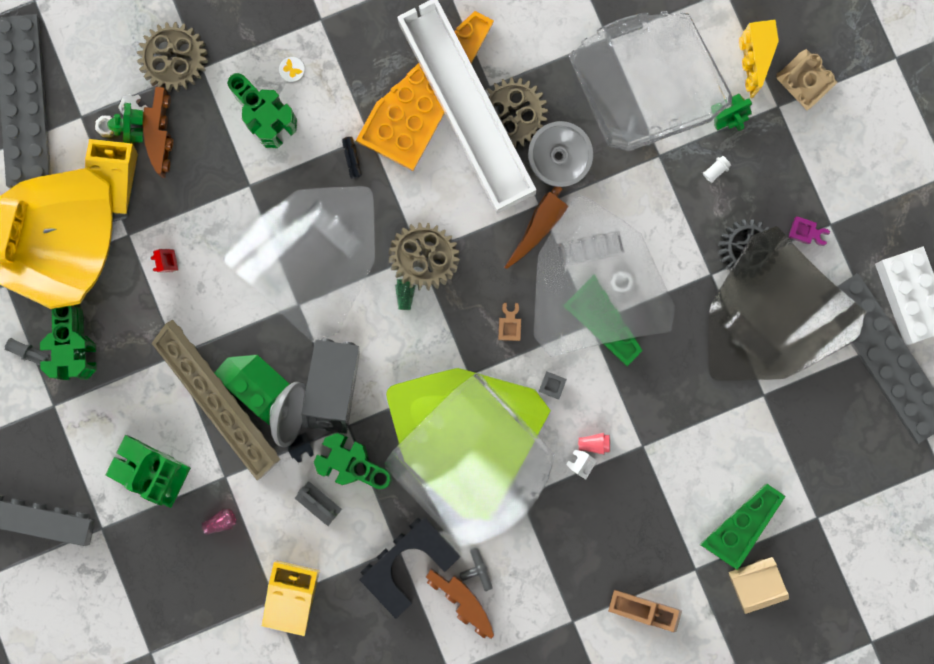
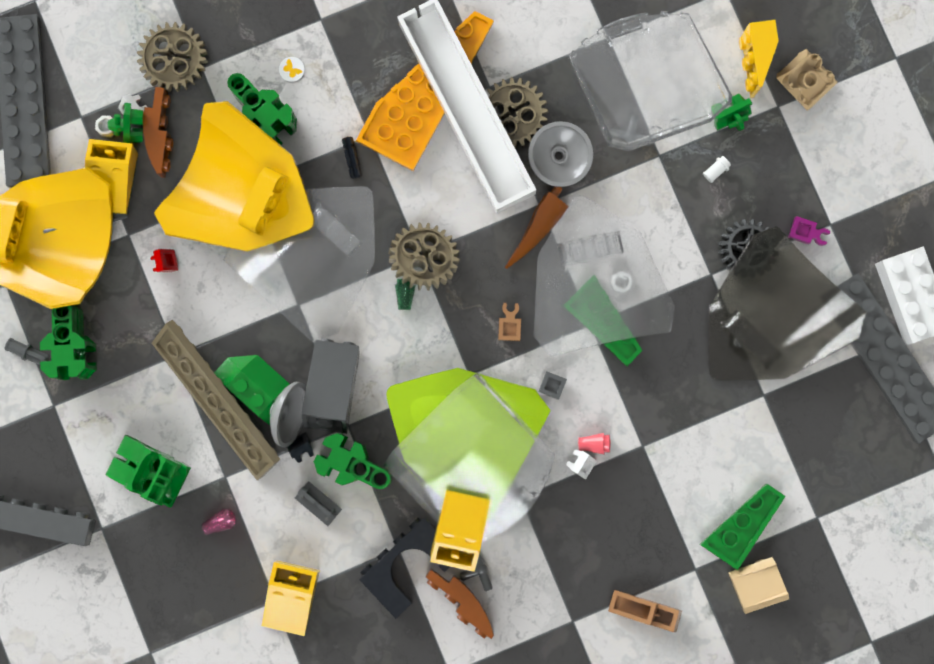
none -> yellow windscreen [154,101,315,252]
none -> yellow slope [430,490,490,572]

